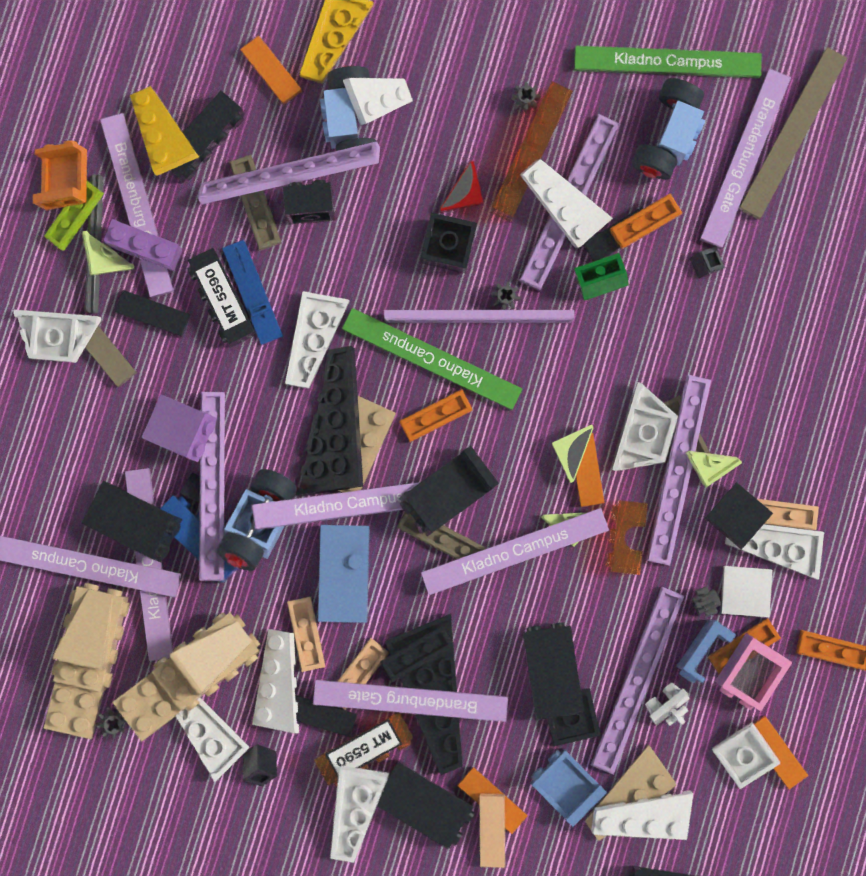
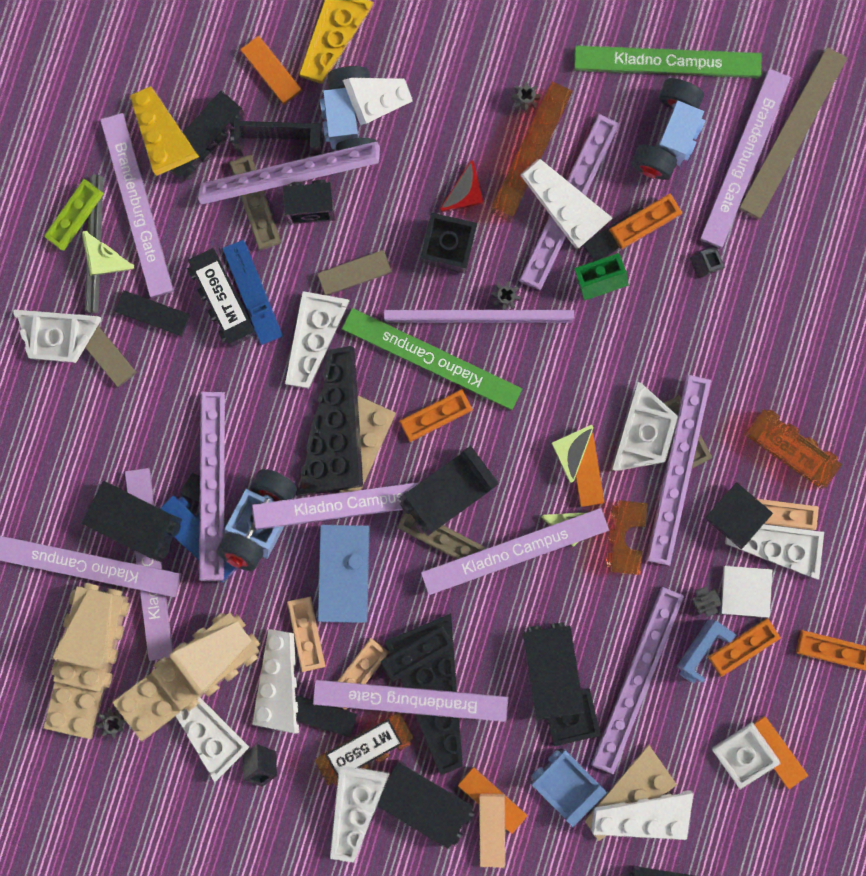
orange panel [33,140,87,210] -> none
medium lavender brick [103,219,182,271] -> none
medium lavender brick [142,394,217,462] -> none
white hips [645,683,690,726] -> none
yellowish green tile [686,451,742,487] -> none
bright pink window [715,633,792,711] -> none
none -> black panel [230,121,323,157]
none -> dark tan tile [317,250,392,296]
none -> clear orange brick [743,409,842,489]

